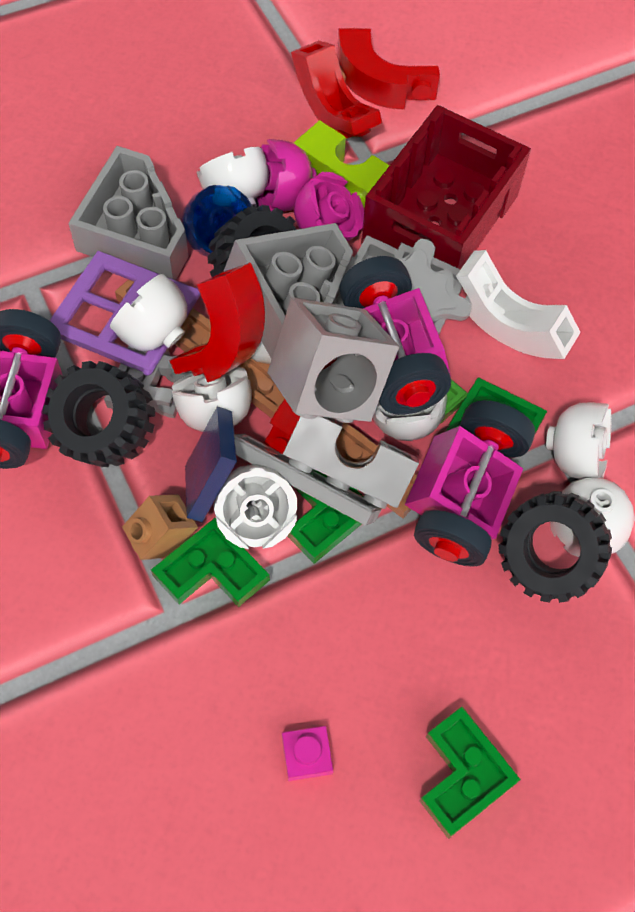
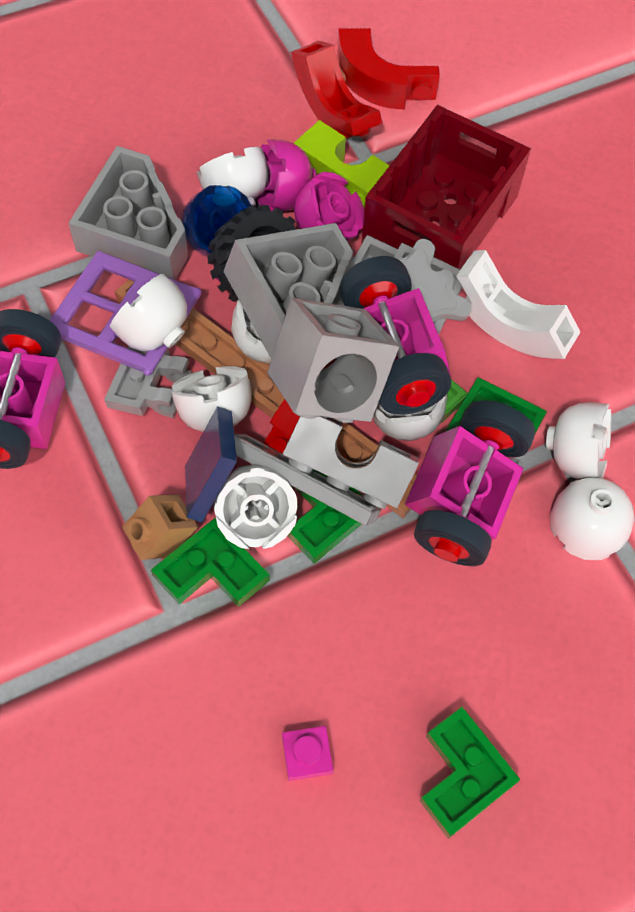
black tyre [42,361,155,467] -> none
red arch [169,262,265,382] -> none
black tyre [498,491,612,603] -> none

